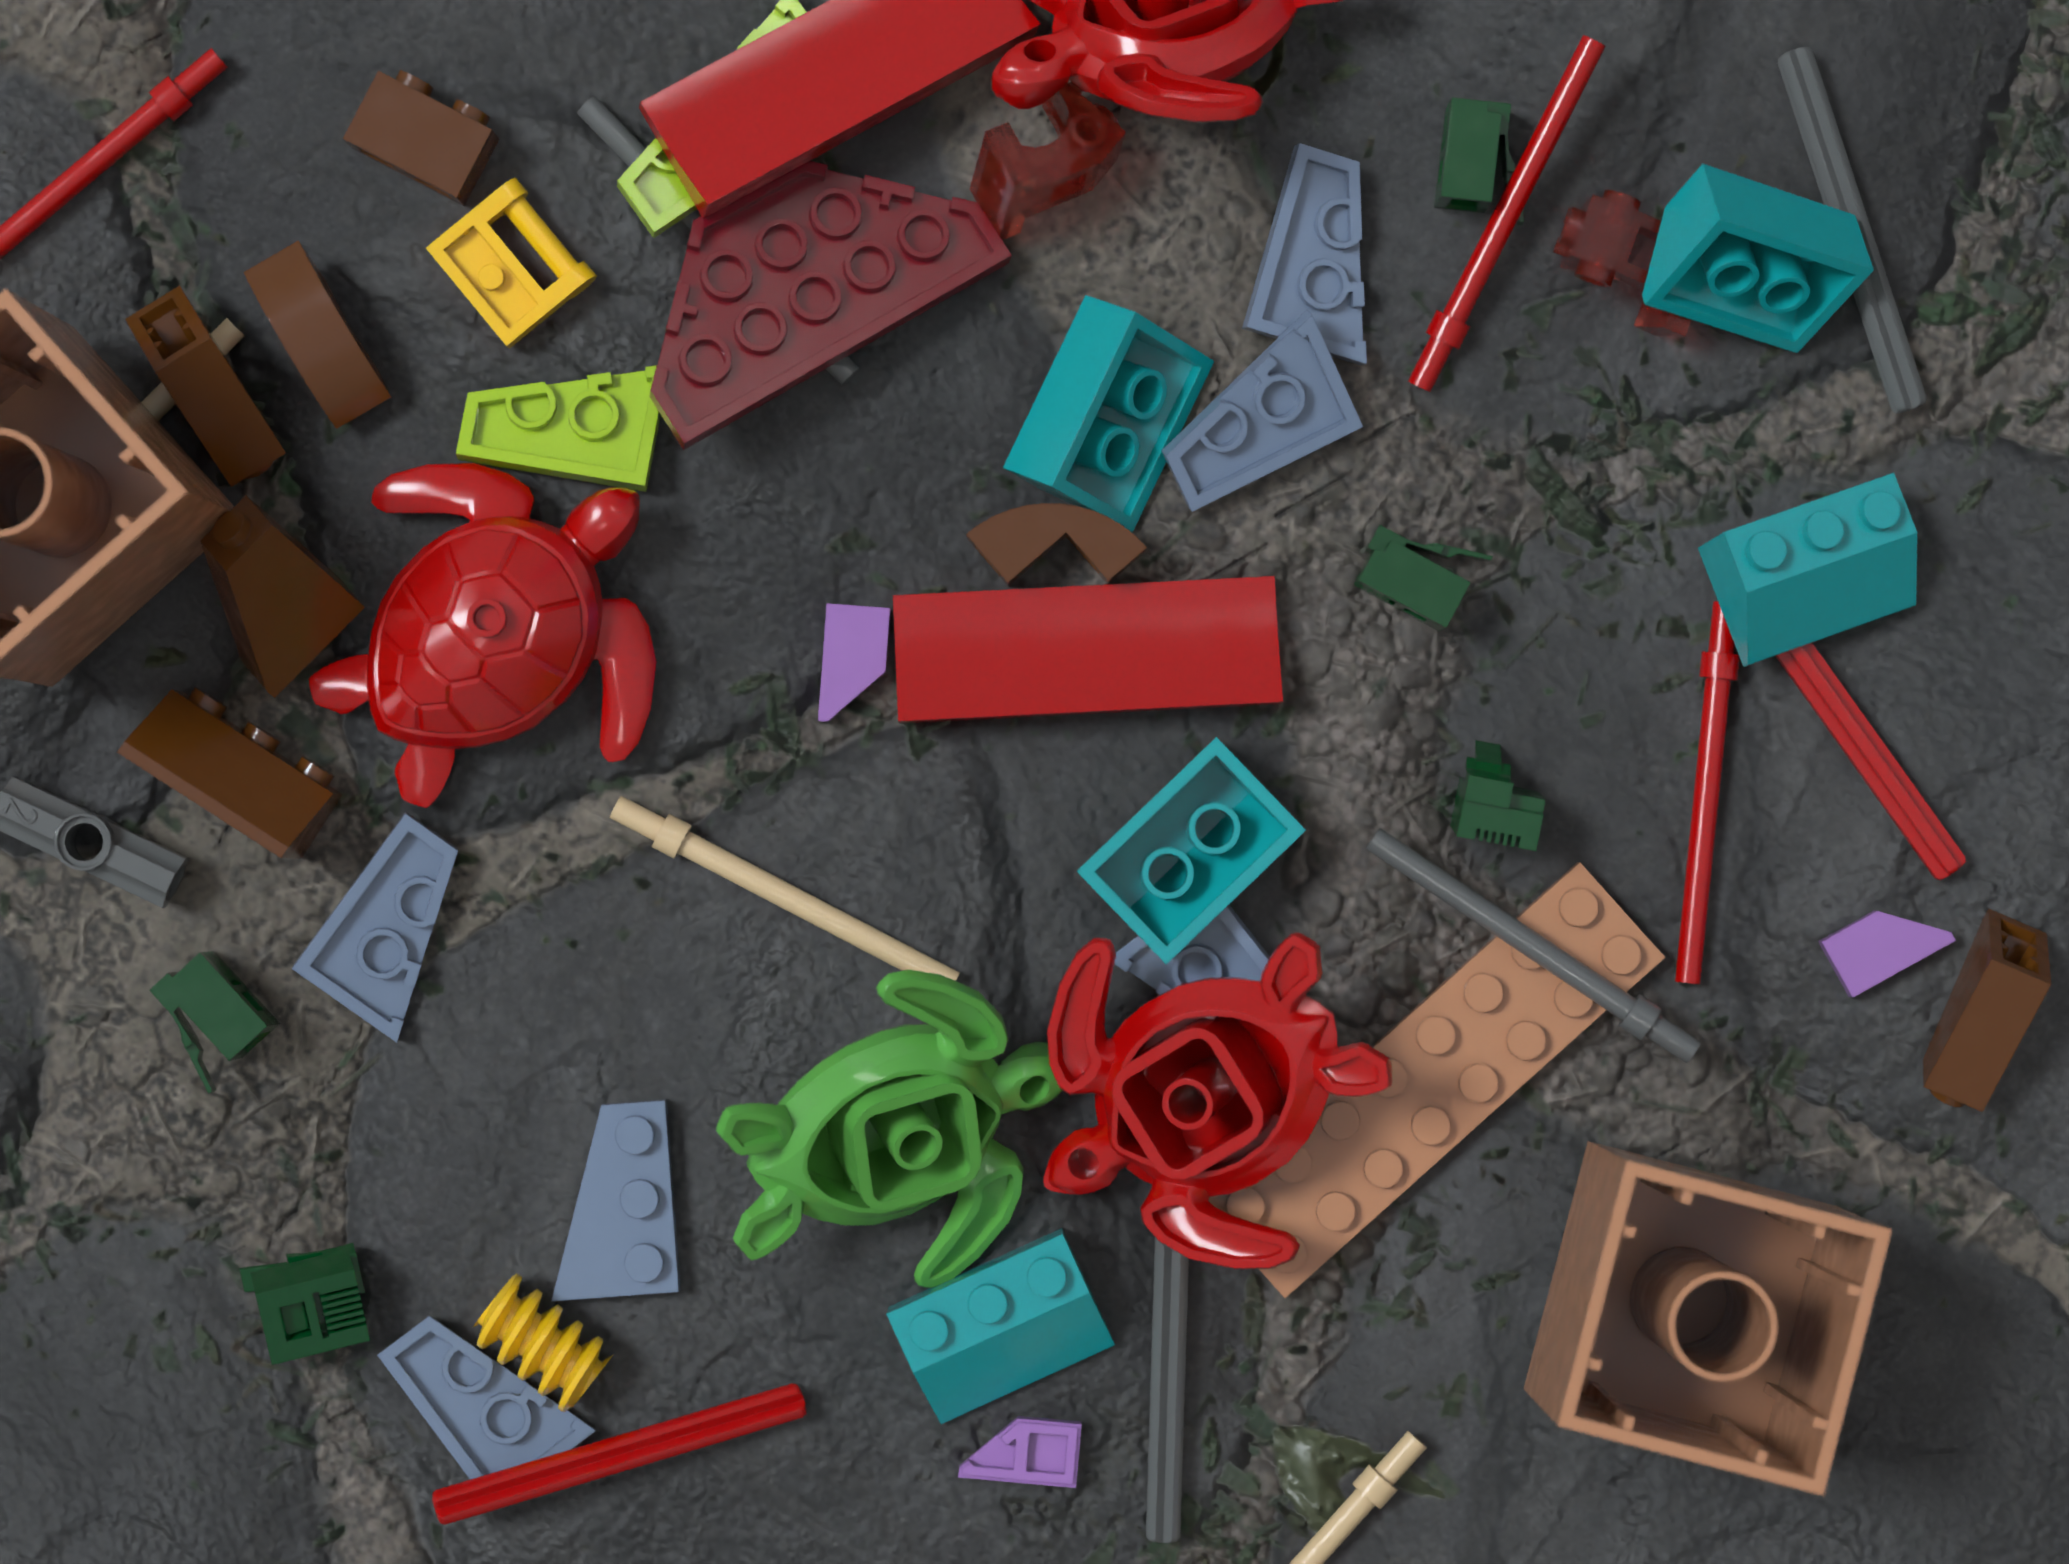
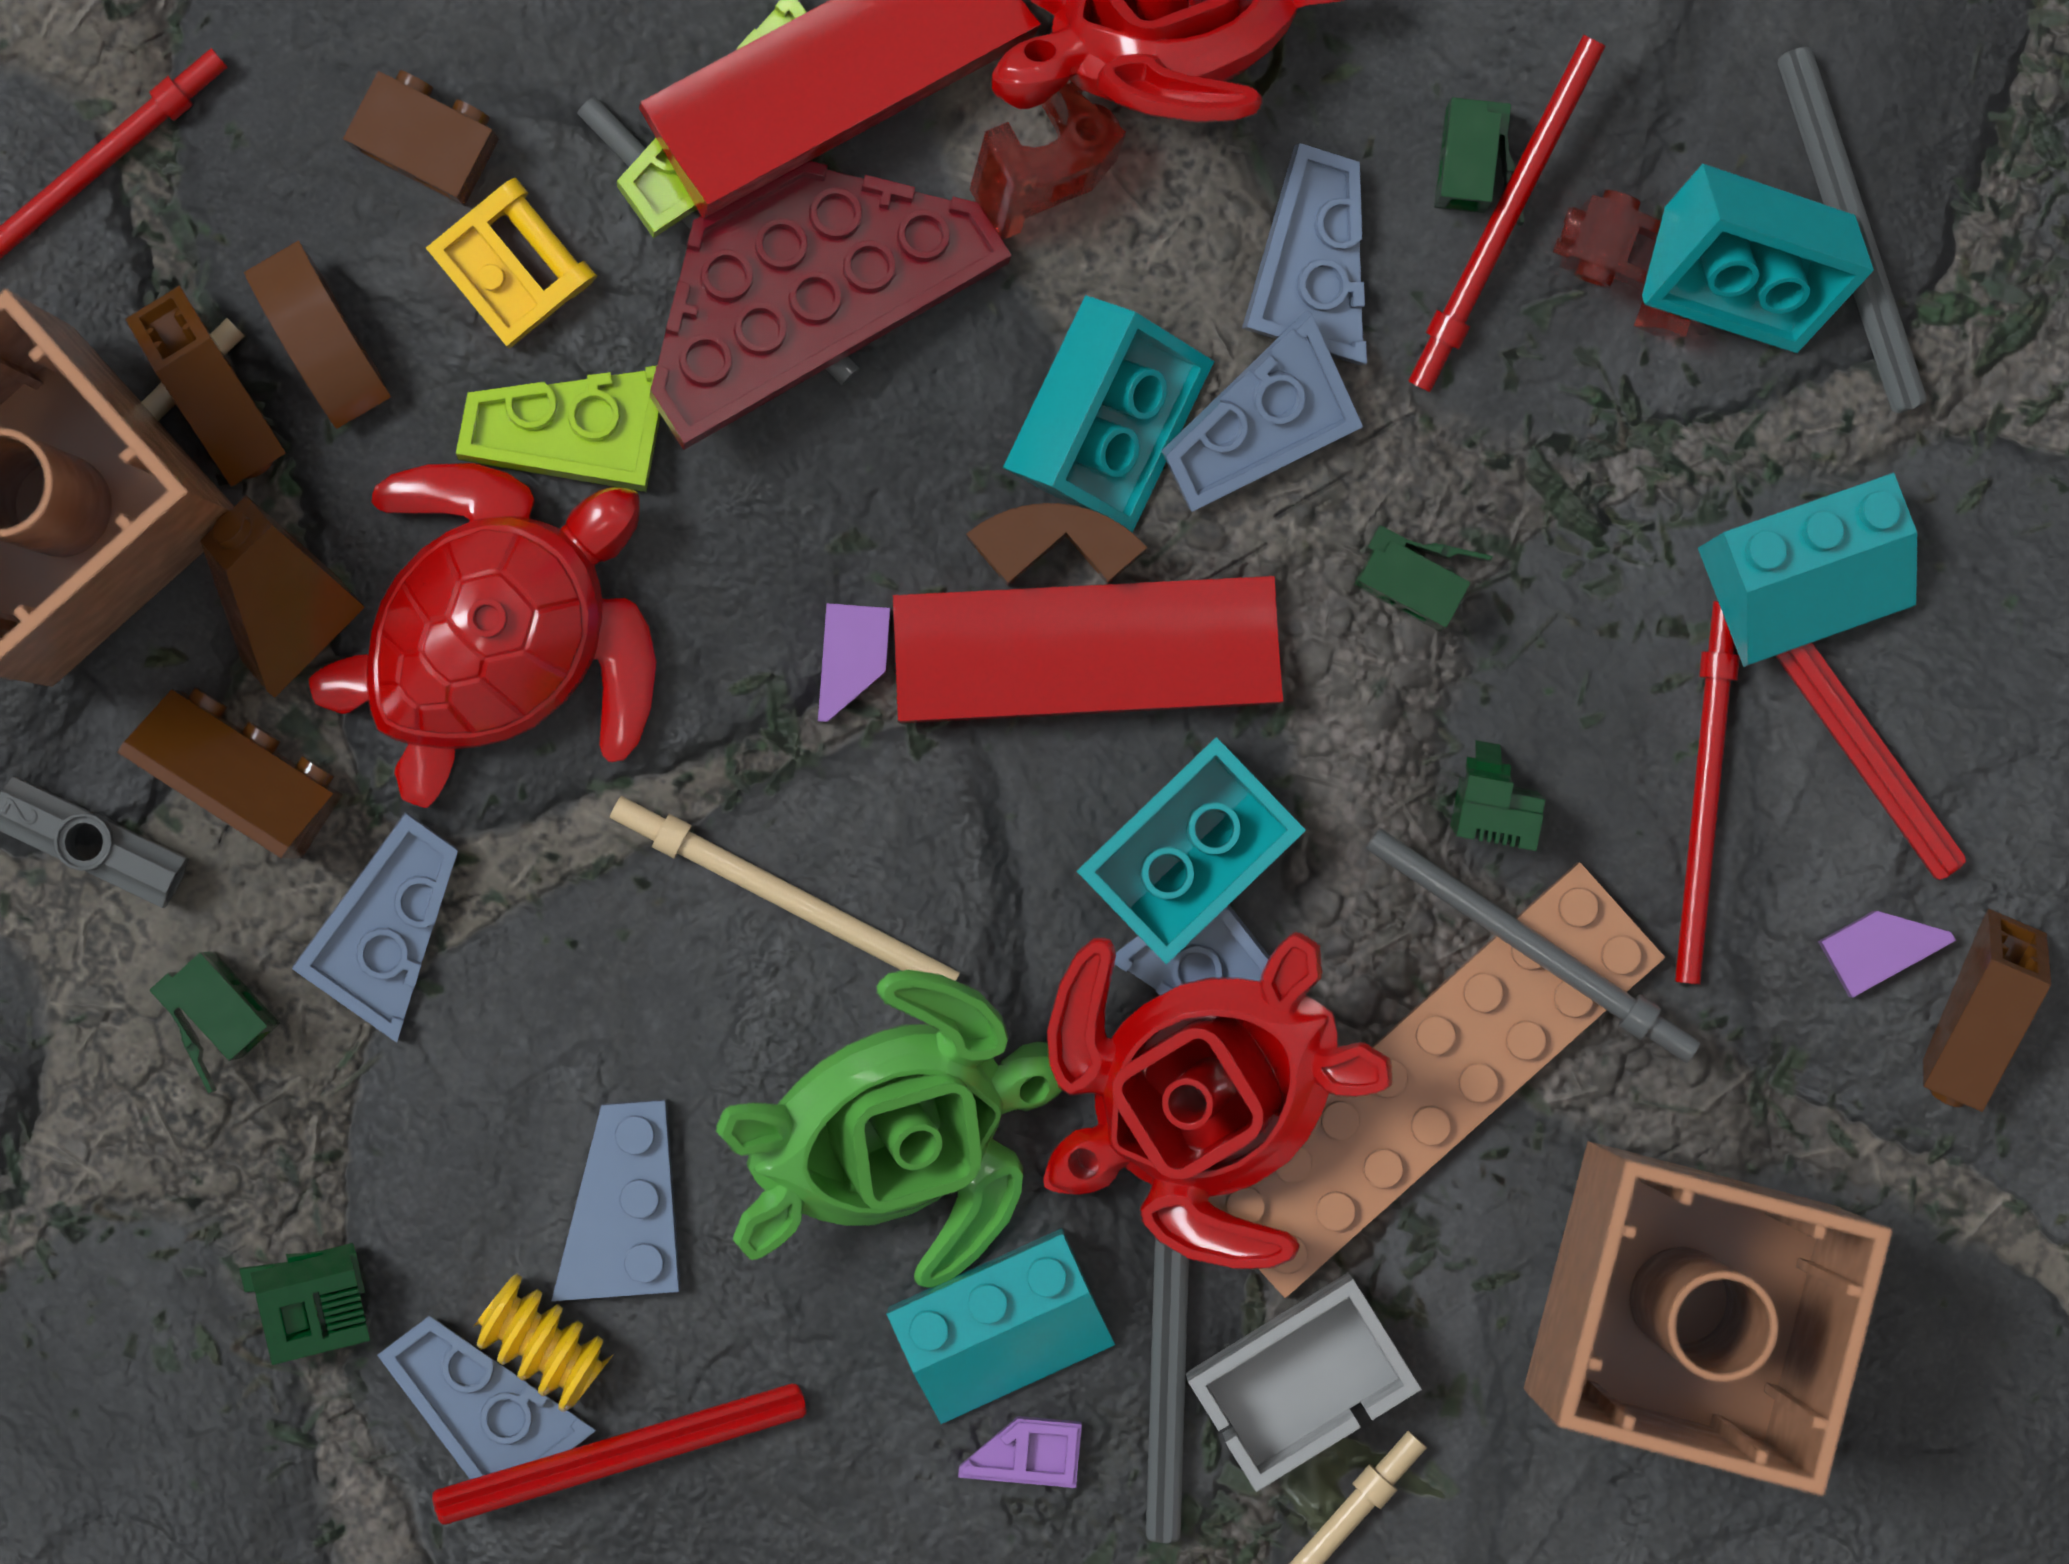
none -> light grey piece [1186,1273,1422,1492]

